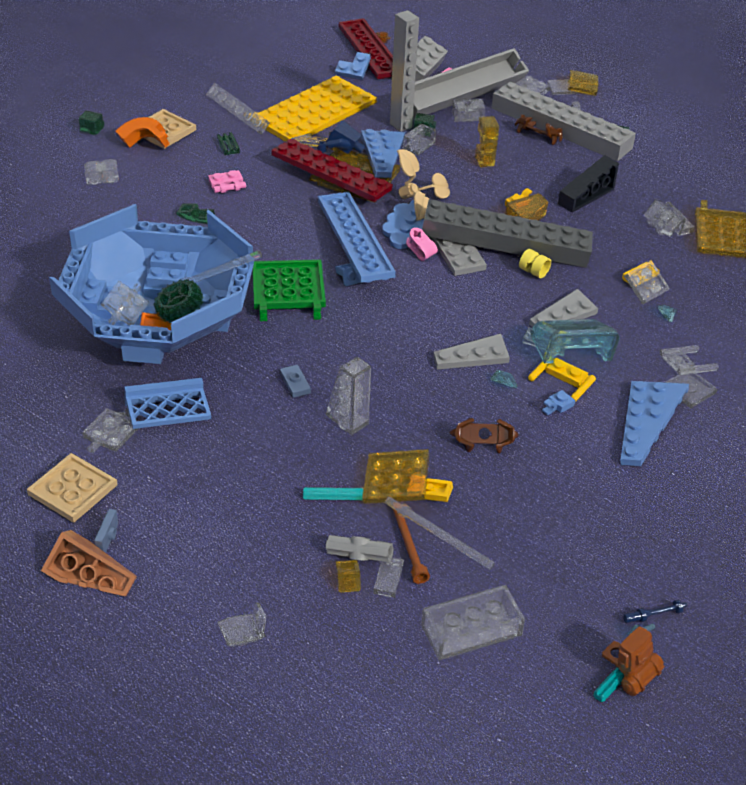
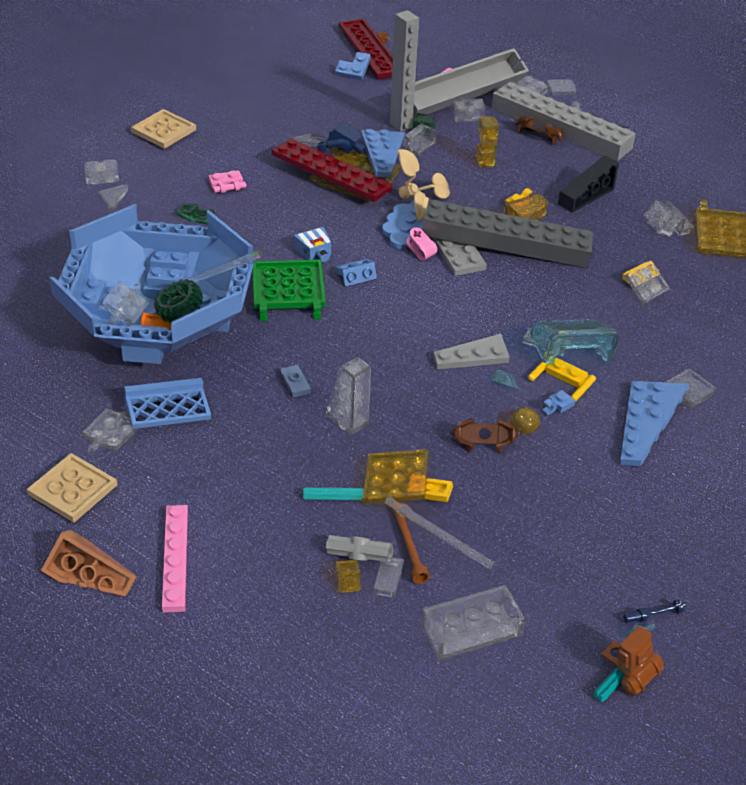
clear green brick [79,110,104,135] -> none
sand blue plate [94,509,118,553] -> none
orange arch [115,117,170,148] -> none
clear plate [206,83,270,135] -> none
tile [217,132,240,155] -> none
clear piece [217,602,266,647] -> none
yellow plate [251,76,377,142] -> none
medium blue plate [318,192,395,283] -> none
light grey brick [415,36,448,82] -> none
light yellow wheel [519,249,551,279] -> none
light grey wing [529,289,598,335] -> none
clear yellow slope [568,70,598,96] -> none
clear light blue slope [657,304,677,322] -> none
clear plate [660,345,719,375] -> none
none -> clear tile [99,184,128,212]
none -> bright pink plate [162,505,188,613]
none -> medium blue torso [294,227,331,262]
none -> clear yellow hair [509,407,540,435]

